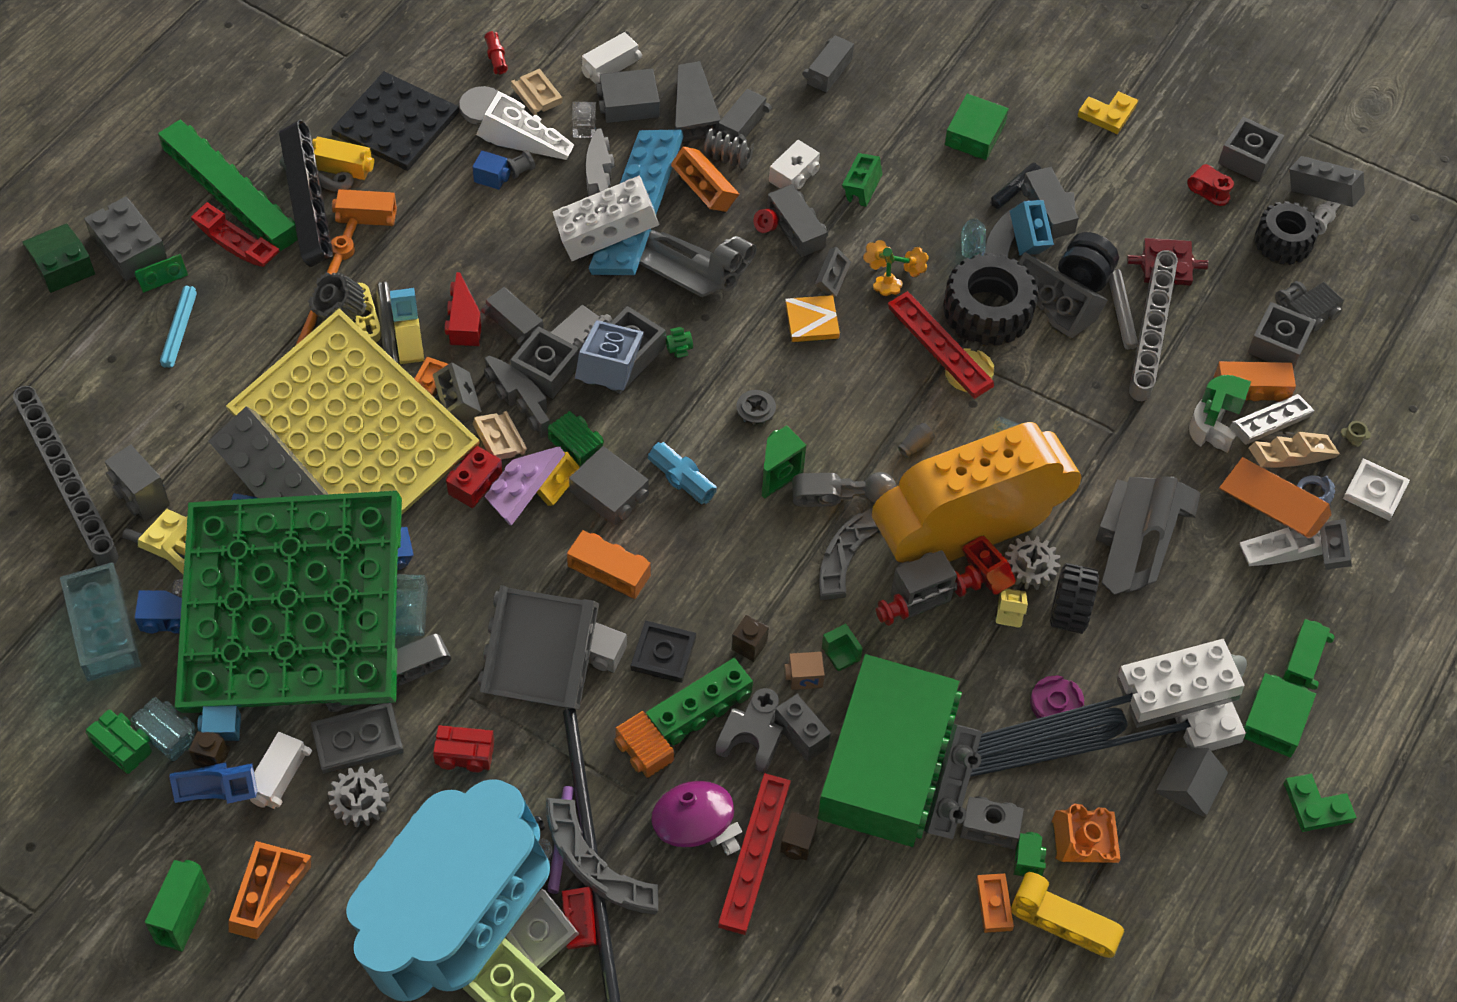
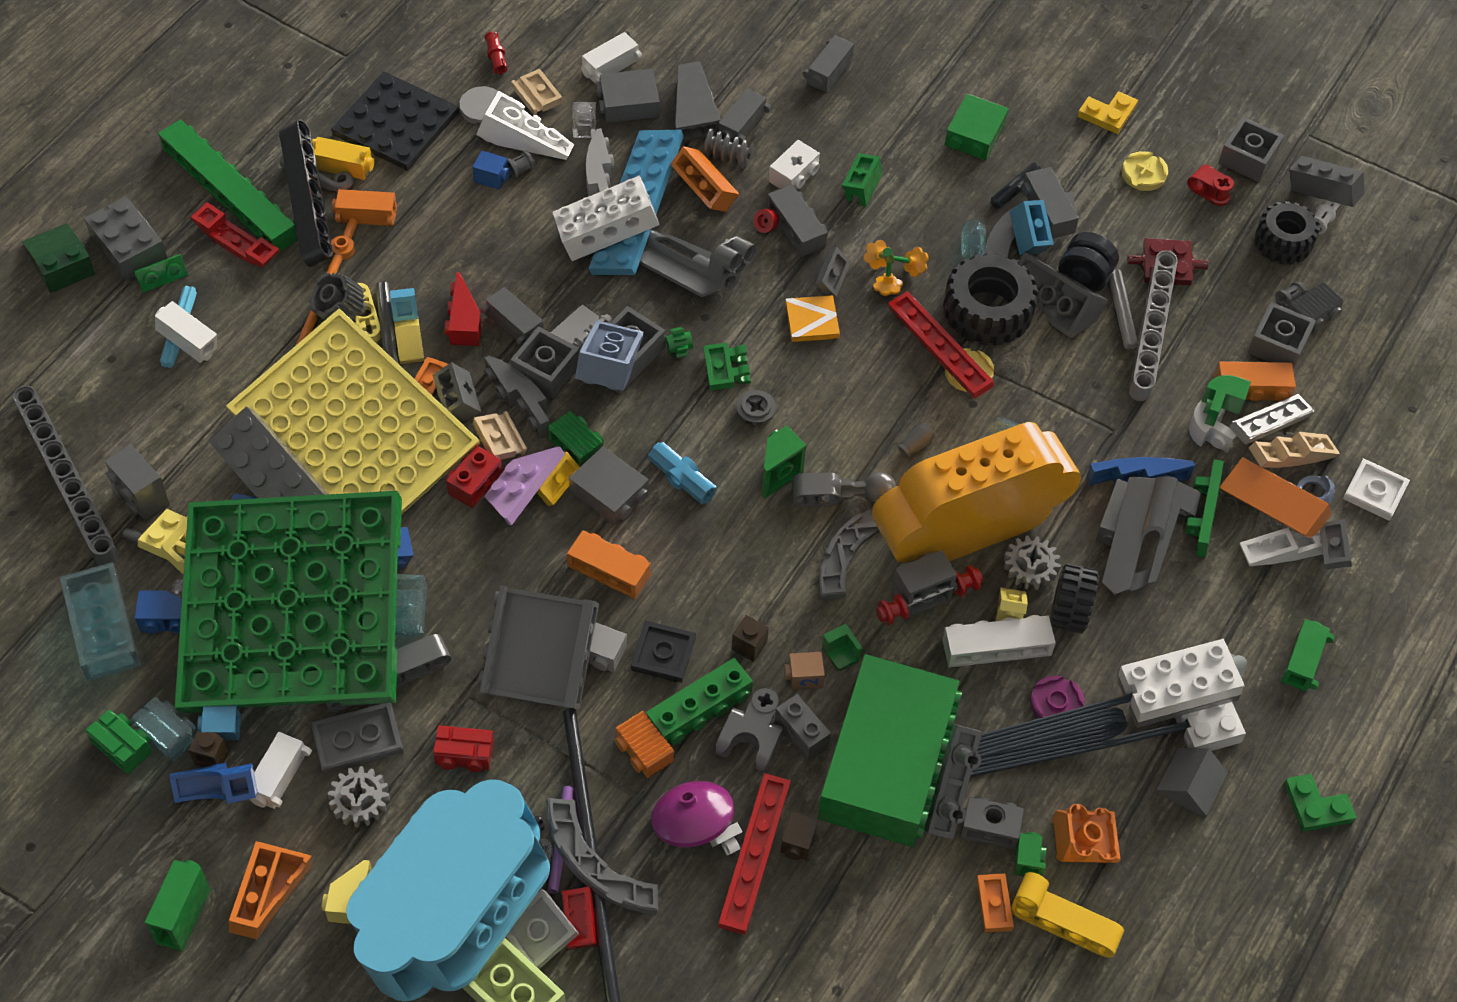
red brick [962,536,1016,594] -> none
green brick [1243,673,1316,758] -> none
olive plate [1341,421,1371,447] -> none
none -> white brick [155,301,217,363]
none -> light yellow slope [322,860,372,924]
none -> green plate [703,342,751,391]
none -> white brick [942,615,1056,668]
none -> blue slope [1086,457,1195,485]
none -> light yellow tile [1121,151,1168,191]
none -> green hinge [1185,459,1224,557]

